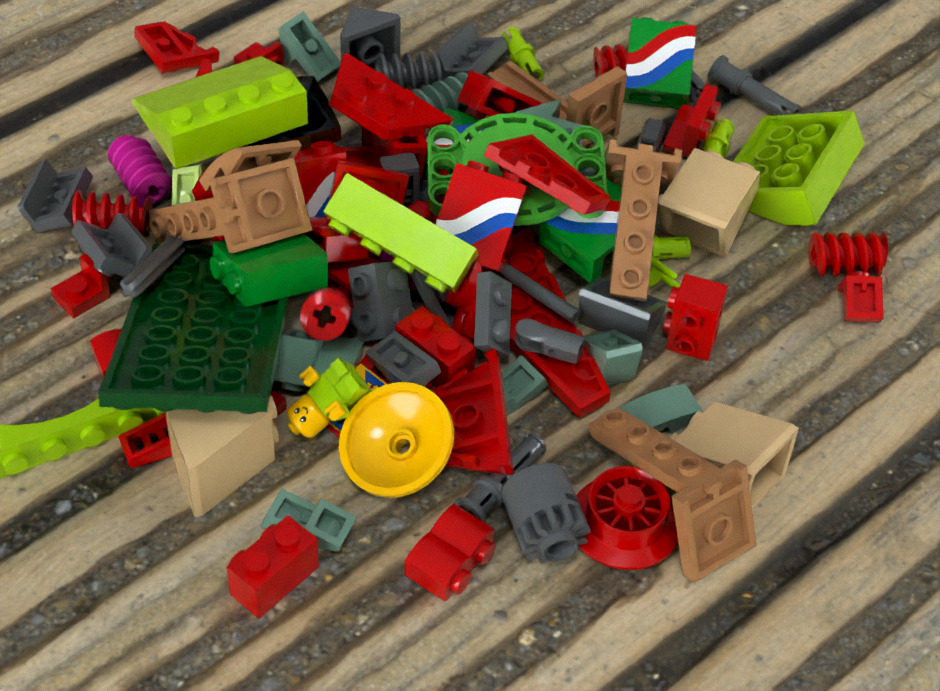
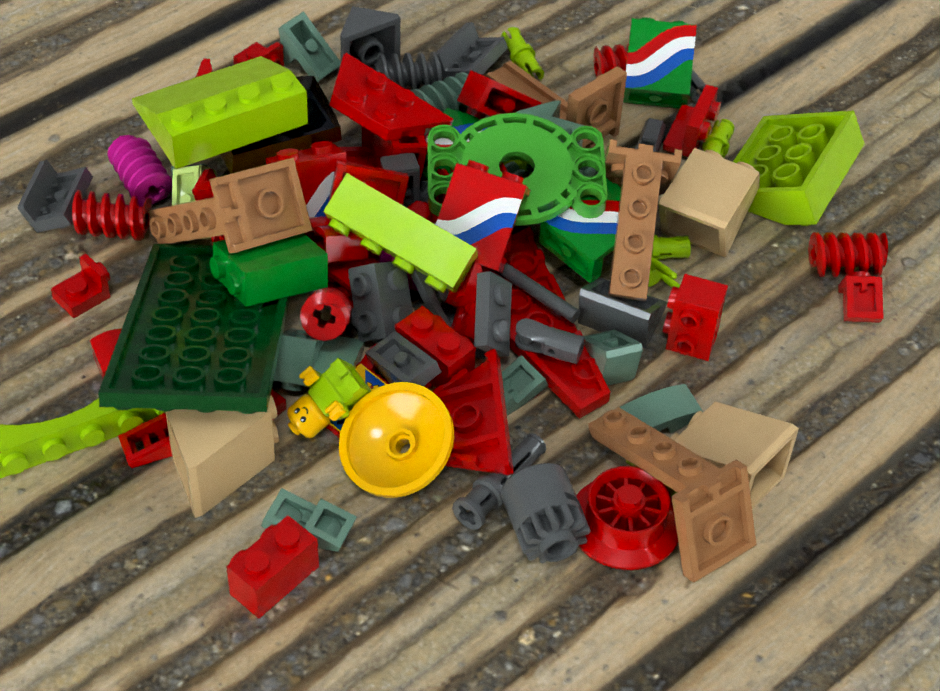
dark grey bracket [71,213,152,277] -> none
dark grey axle [120,236,185,298] -> none
red wing [134,21,220,73] -> none
medium nougat slope [199,140,302,192] -> none
red brick [405,504,496,601] -> none
red wing [483,134,611,215] -> none
dark grey pin [707,55,801,115] -> none

